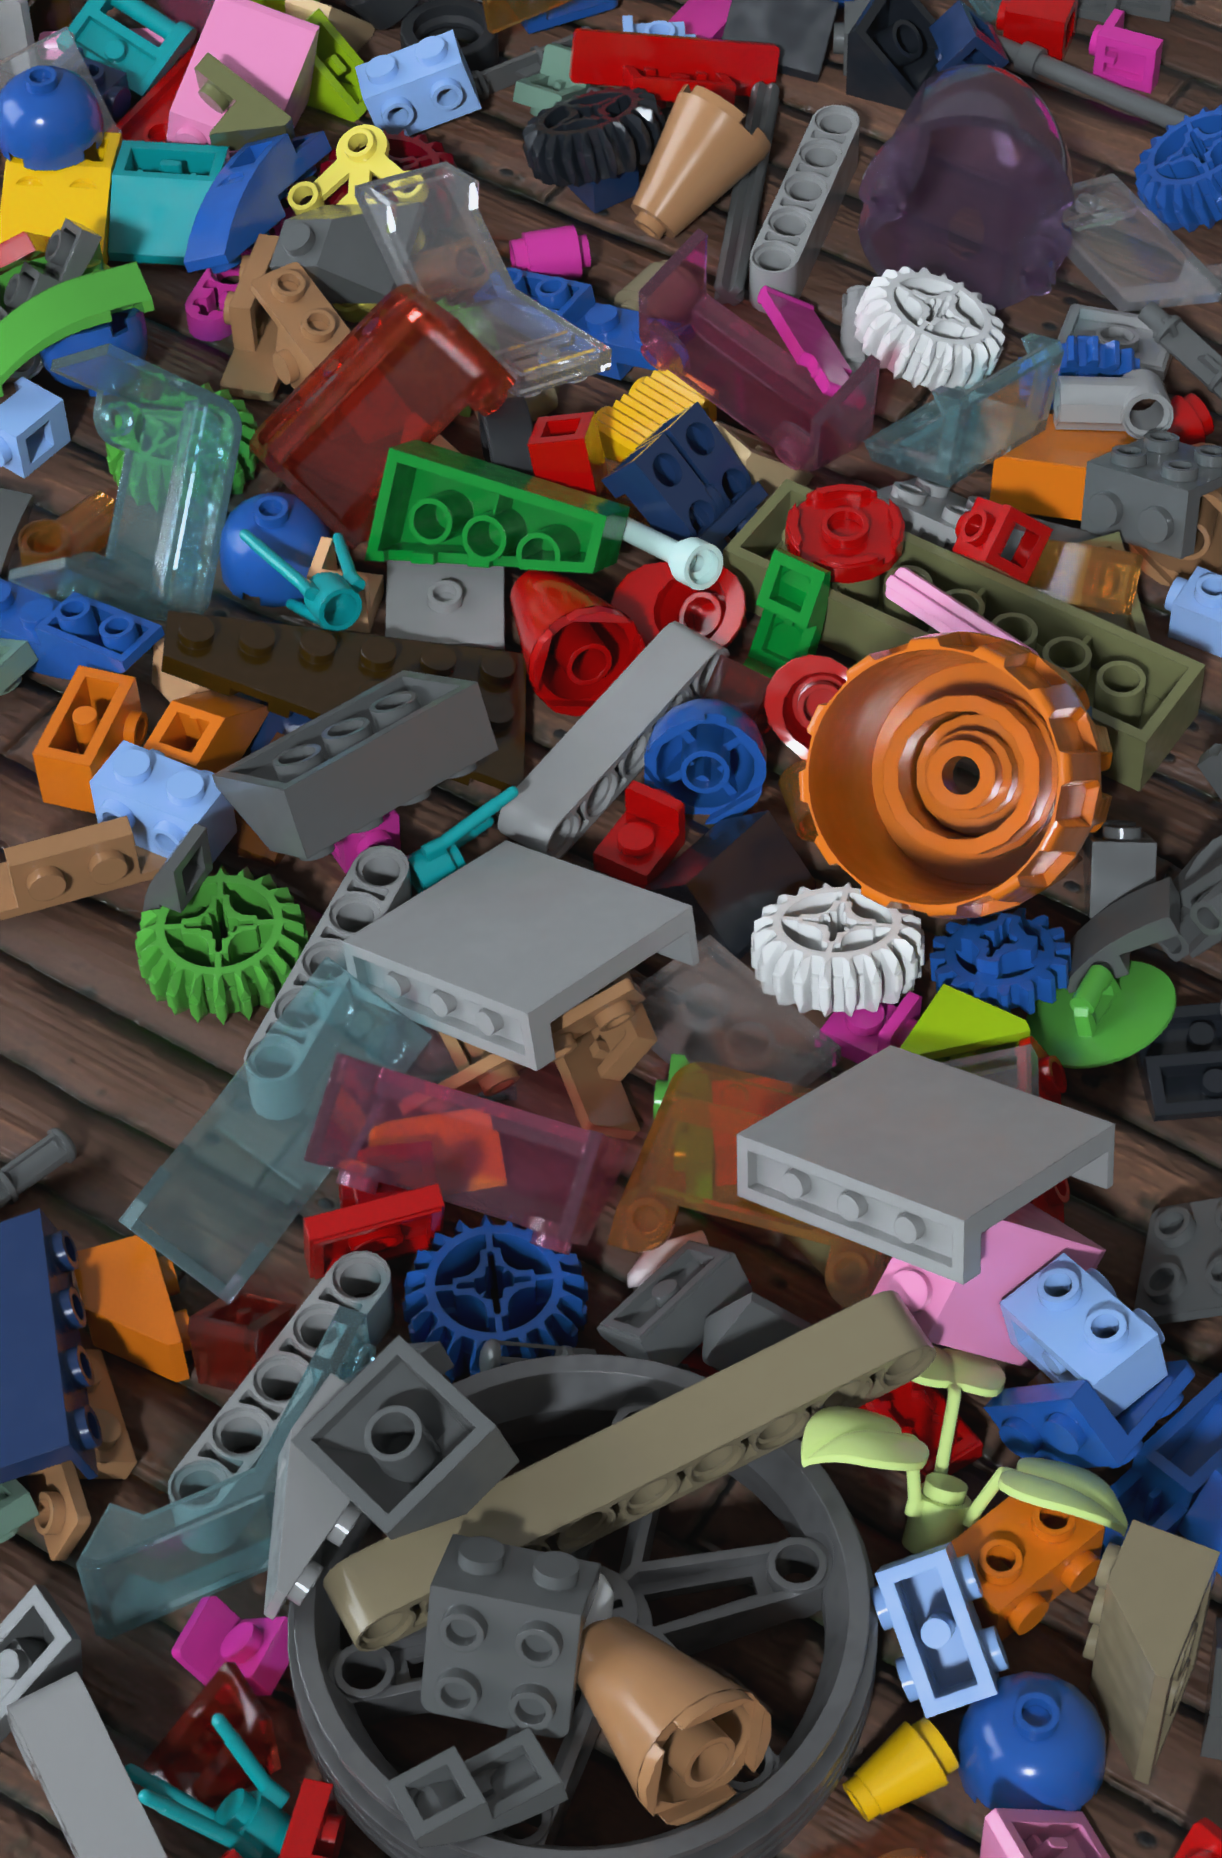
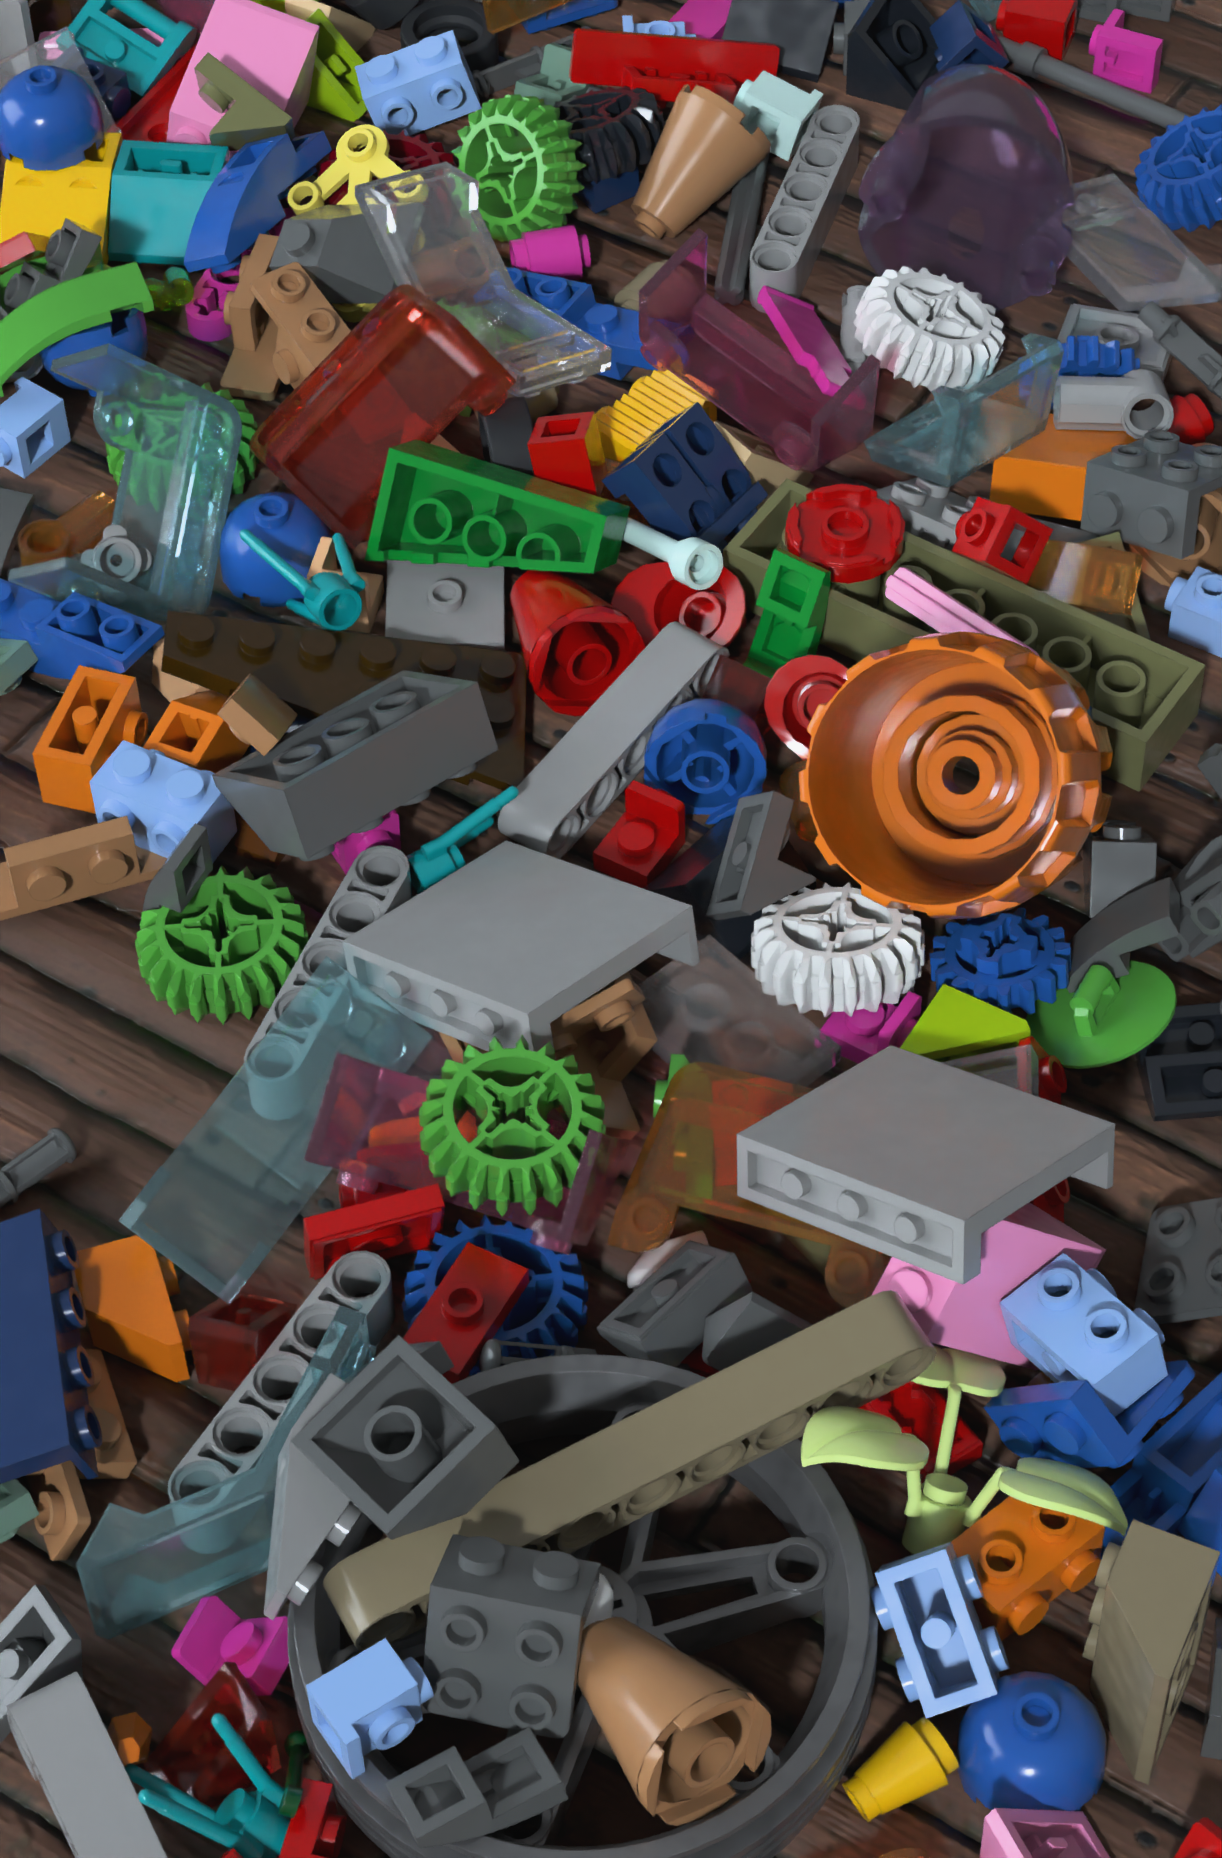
none -> light grey plate [80,525,152,596]
none -> orange bar [107,1712,152,1767]
none -> clear neon green arm [145,267,194,312]
none -> medium nougat slope [217,673,297,756]
none -> dark green hinge [278,1730,311,1819]
none -> light blue brick [306,1638,434,1780]
none -> red plate [403,1242,529,1384]
none -> bright green gear [419,1035,606,1217]
none -> bright green gear [450,94,586,242]
none -> dark grey slope [706,791,816,921]
none -> light aqua brick [733,70,824,161]

